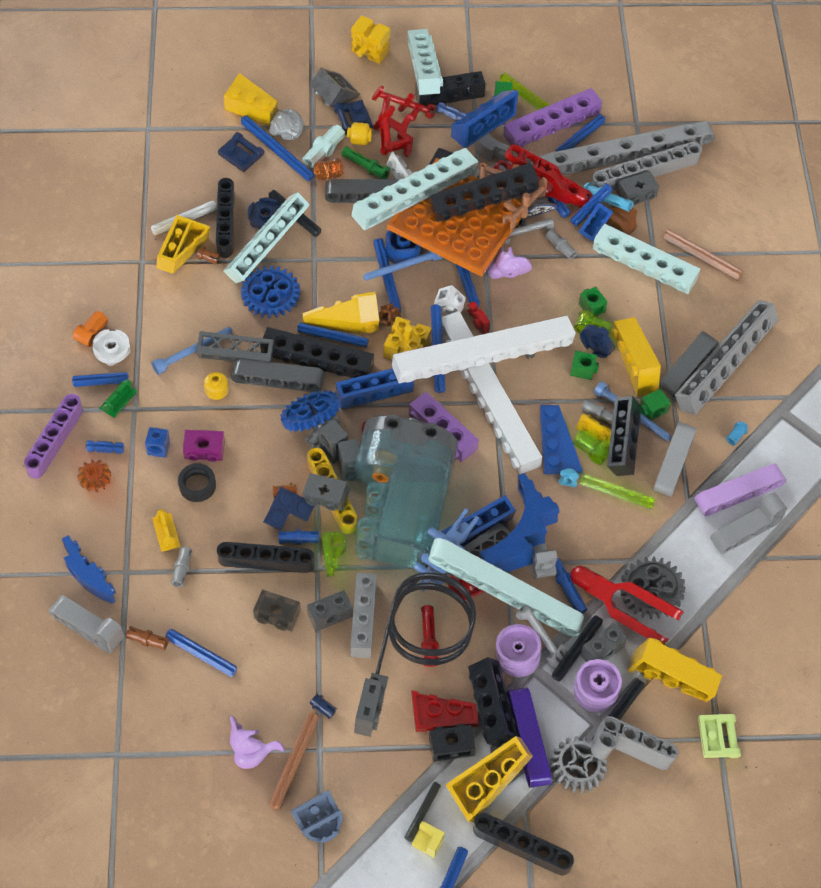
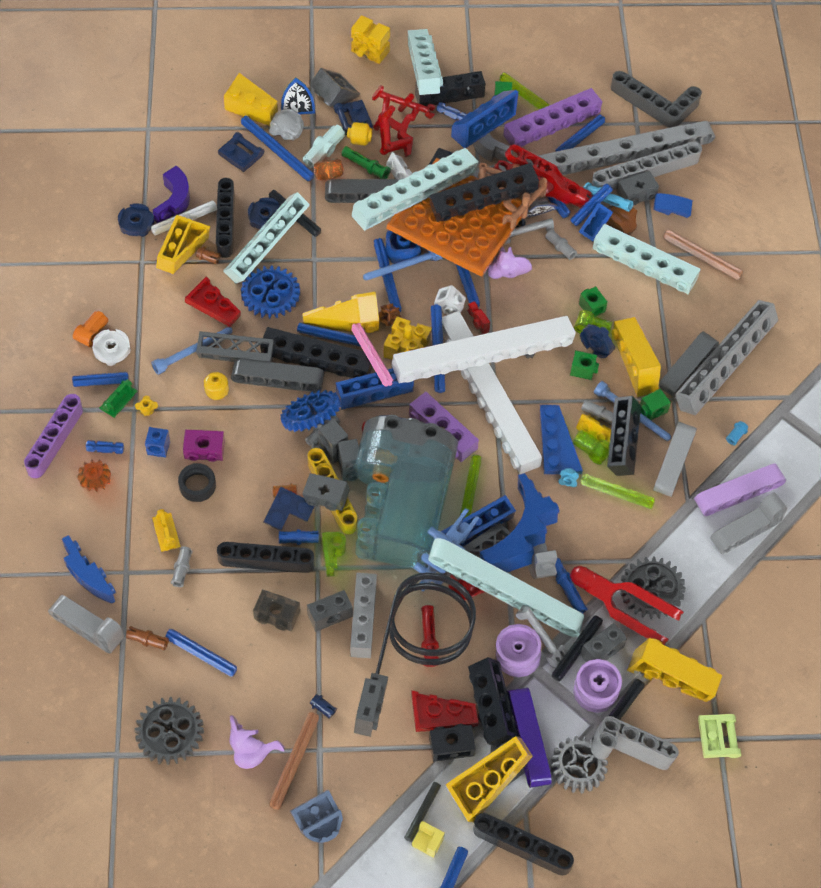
none -> dark blue plate [118,203,154,237]
none -> yellow plate [135,396,158,416]
none -> dark grey gear [135,697,204,765]
none -> dark purple arch [153,165,190,223]
none -> red wing [185,276,241,327]
none -> shield [281,77,315,114]
none -> bright pink axle [351,323,393,387]
none -> clear neon green axle [460,454,482,518]
none -> dark grey beam [611,71,702,128]
none -> blue slope [653,193,693,218]

